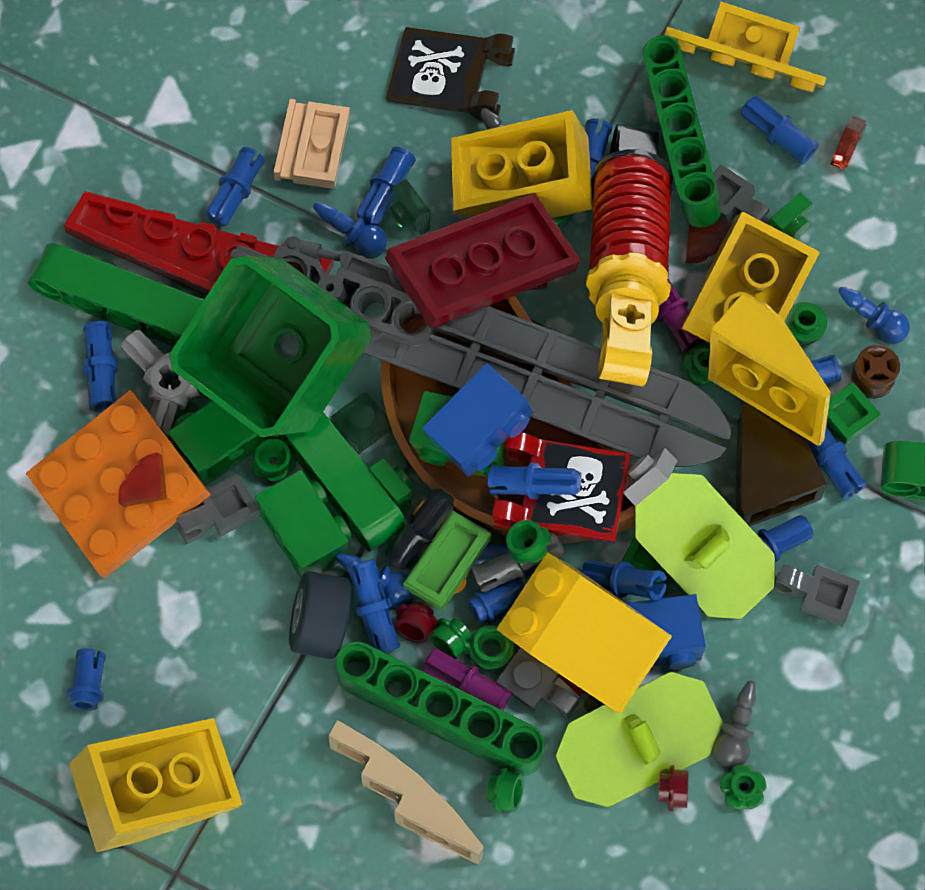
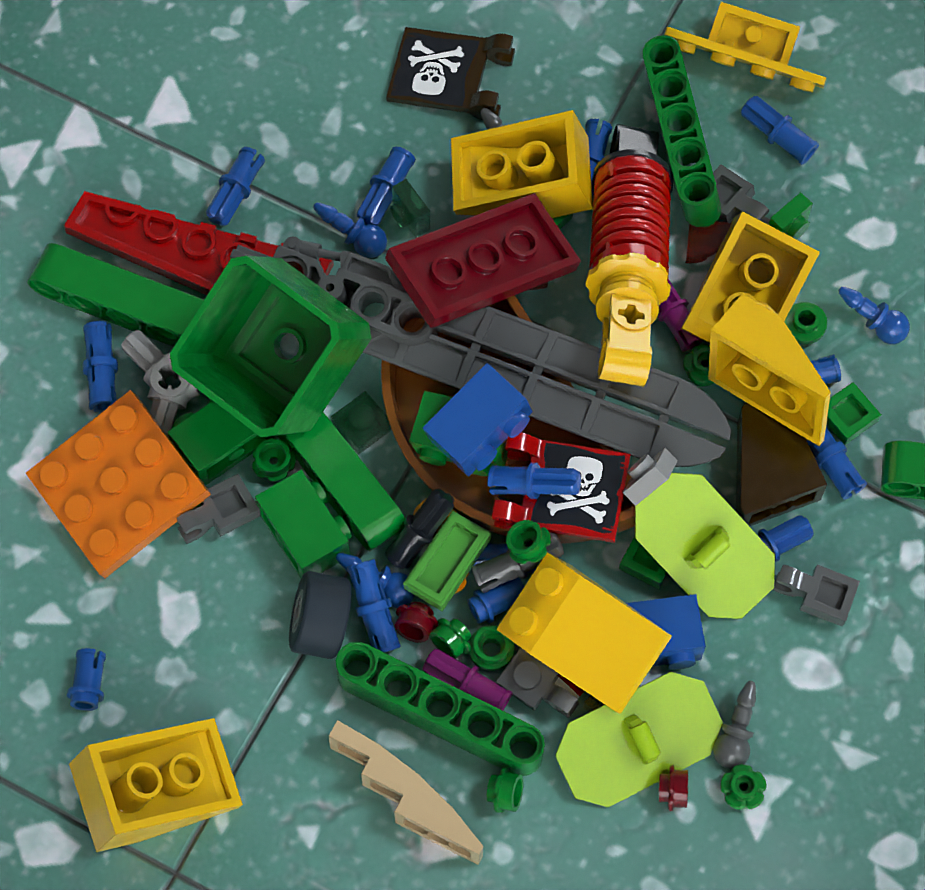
clear red tile [118,452,167,507] -> none
light nougat plate [273,99,350,189] -> none
green plate [369,458,413,513] -> none
blue axle [581,560,666,601] -> none
clear red tile [830,116,867,170] -> none
reddish brown wheel [851,345,900,399] -> none

